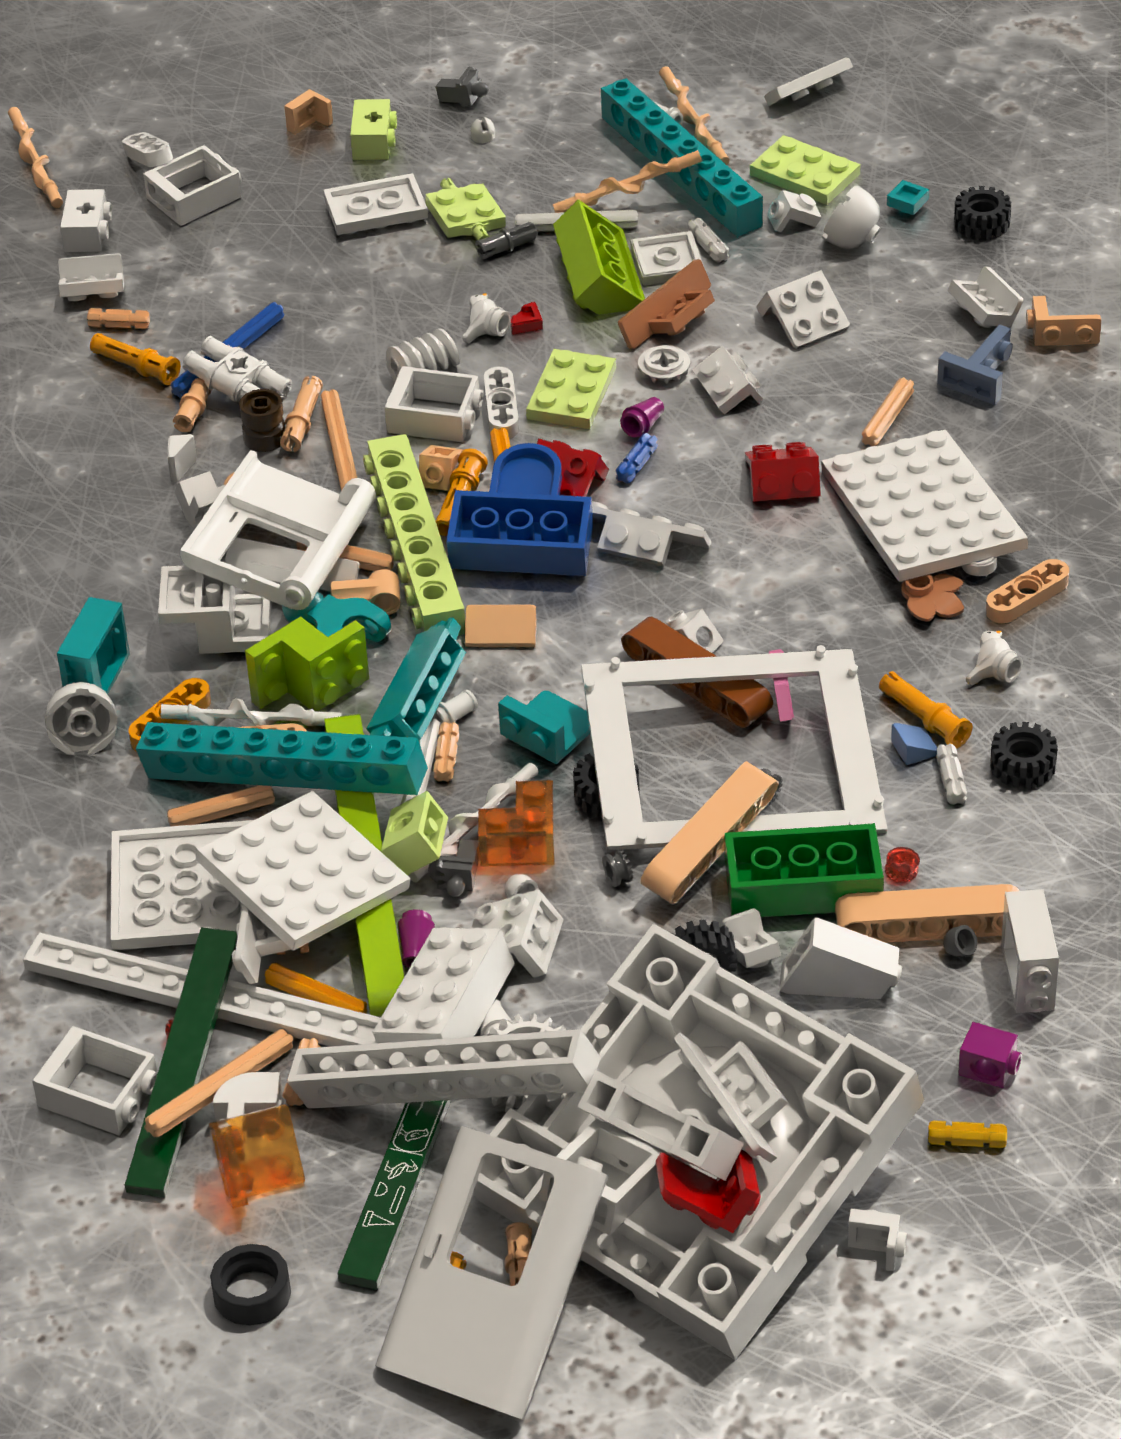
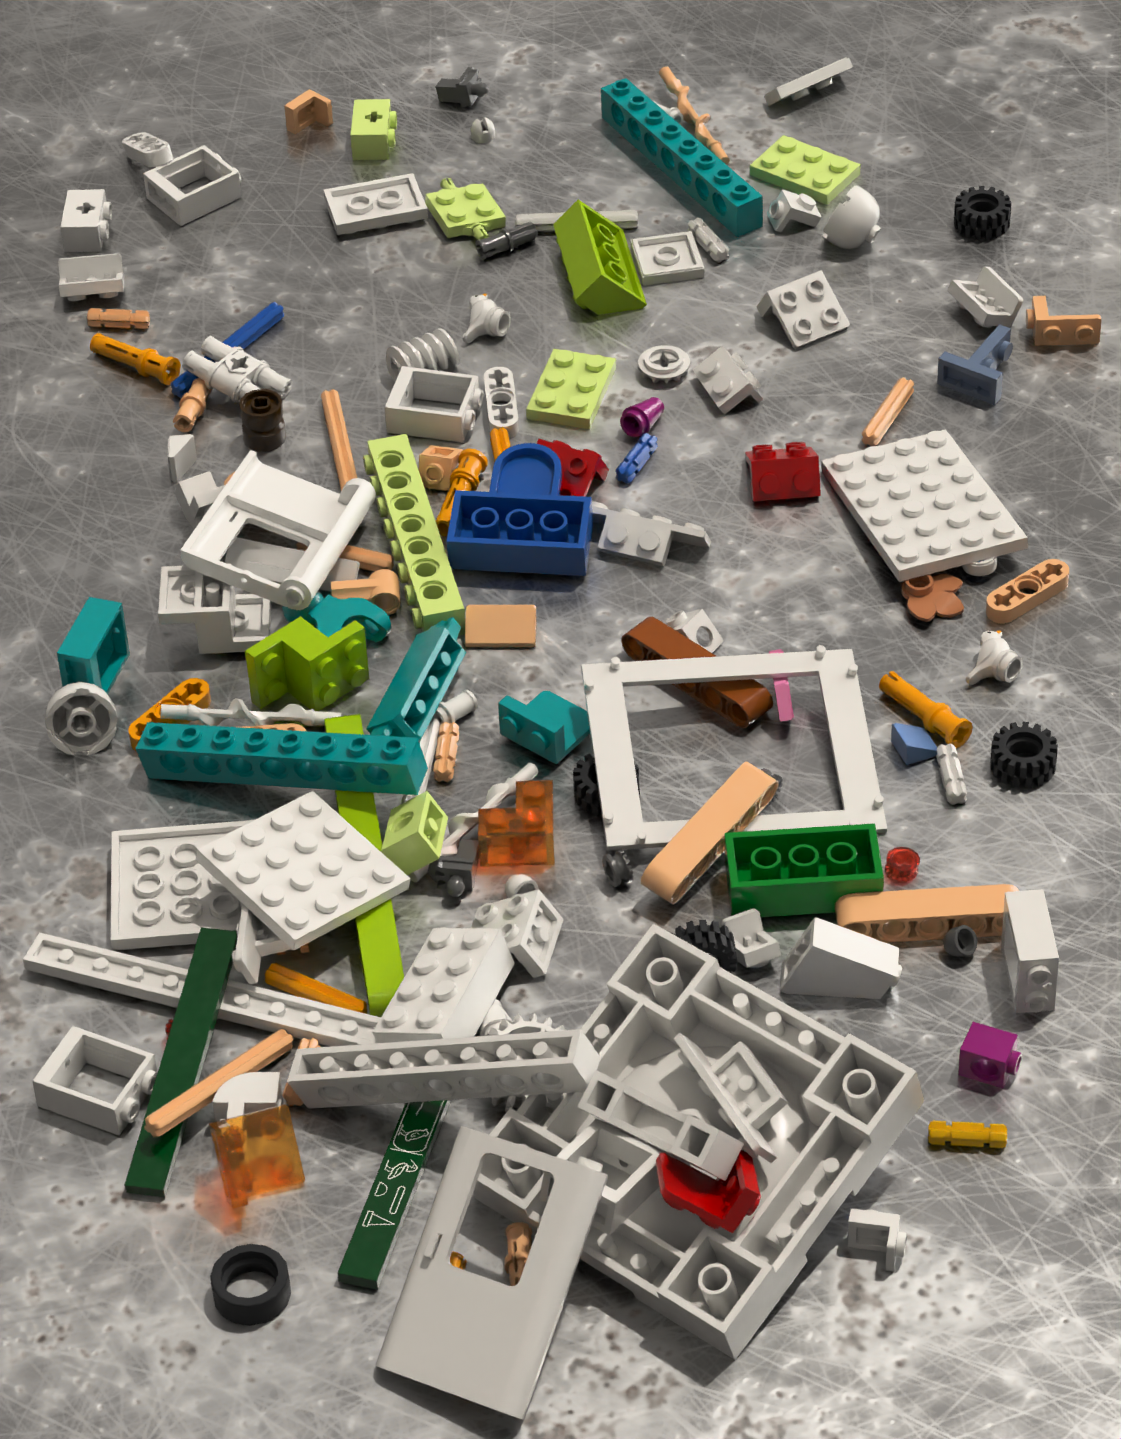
light nougat piece [8,107,63,208] -> none
light nougat axle [167,785,275,826] -> none
light nougat pin [280,376,323,452] -> none
magenta cone [397,909,435,968] -> none
red tile [511,302,543,335] -> none
light nougat piece [553,150,702,213] -> none
nougat bracket [618,259,715,349] -> none
teal plate [887,180,930,215] -> none

